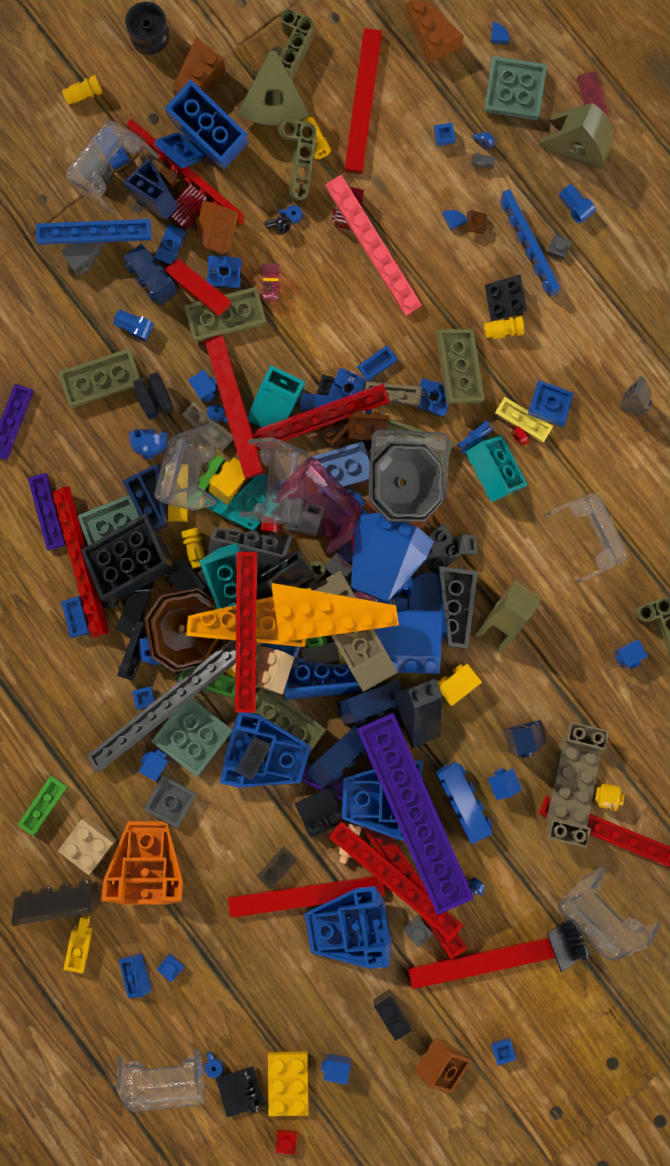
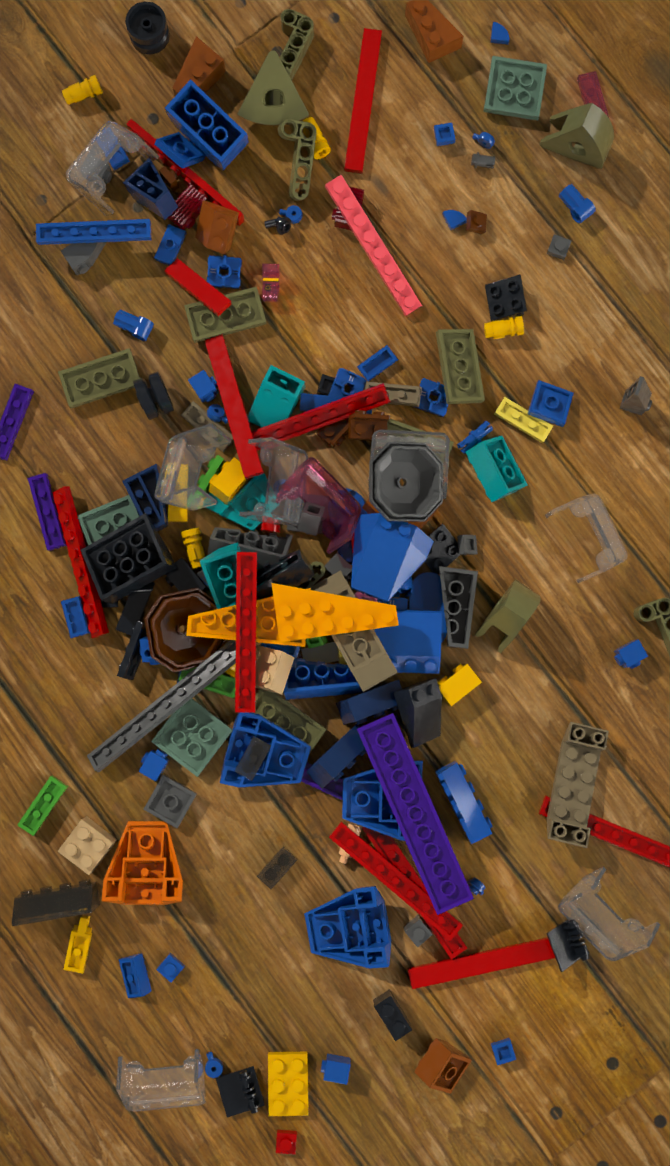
dark blue wedge [123,243,178,306] -> none
blue cylinder [129,429,167,459] -> none
blue plate [132,686,155,710] -> none
red tile [228,876,385,918] -> none
black hinge [294,787,346,838] -> none
medium blue plate [309,442,369,495] -> none
blue brick [488,767,522,800] -> none
blue plate [500,189,560,297] -> none
dark blue wedge [503,720,546,758] -> none
red tile [510,426,529,446] -> none
yellow head [595,783,625,811] -> none

